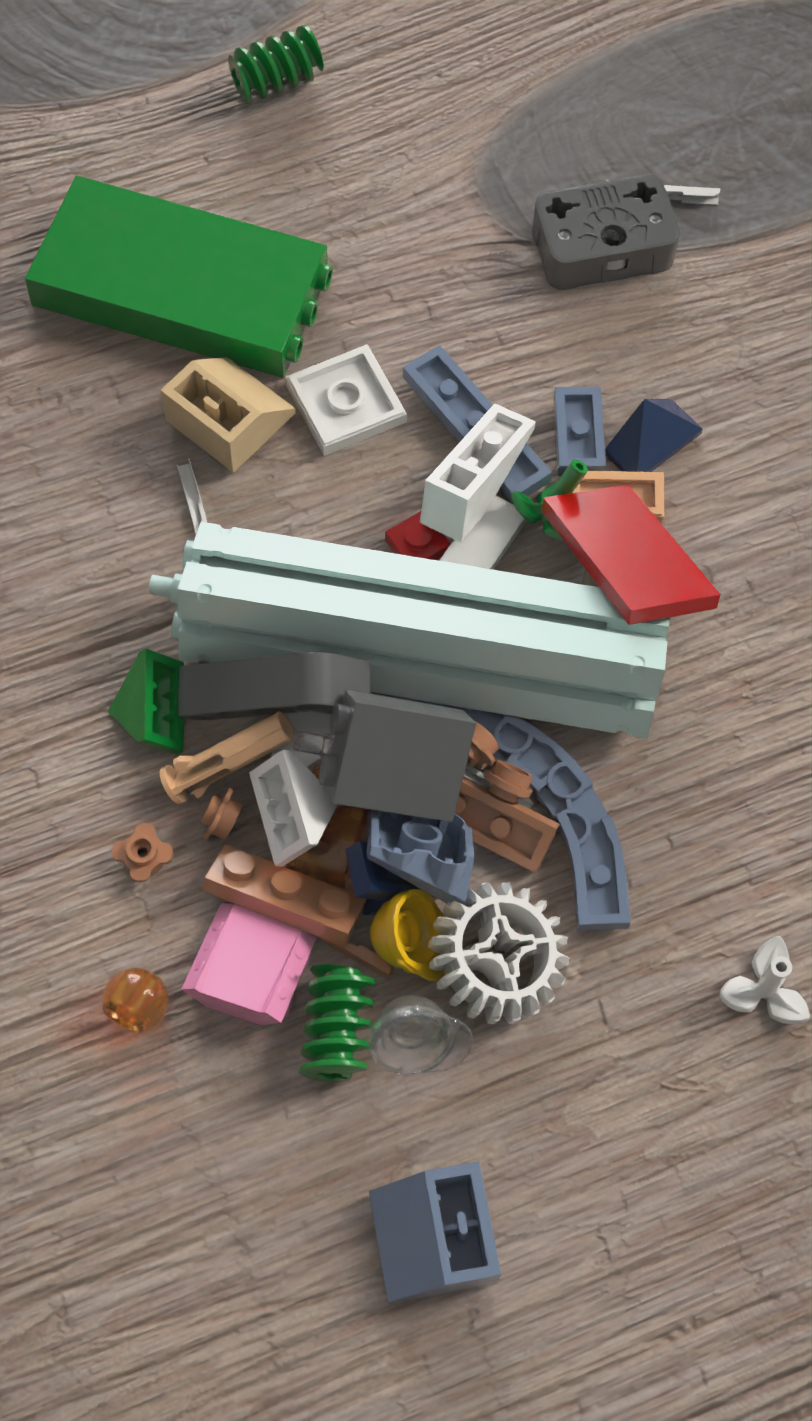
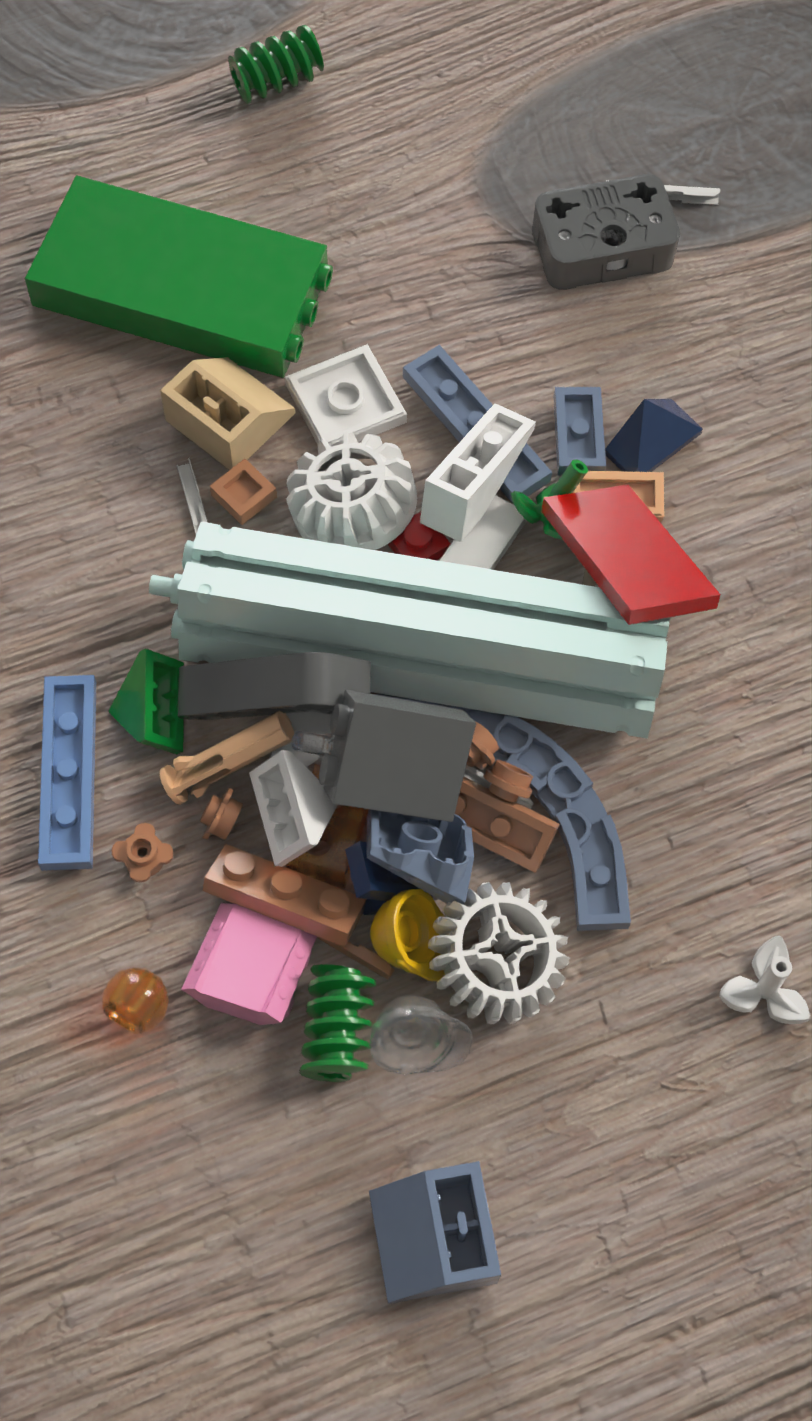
none -> medium blue plate [38,675,97,871]
none -> nougat plate [210,459,277,525]
none -> white gear [286,433,417,550]

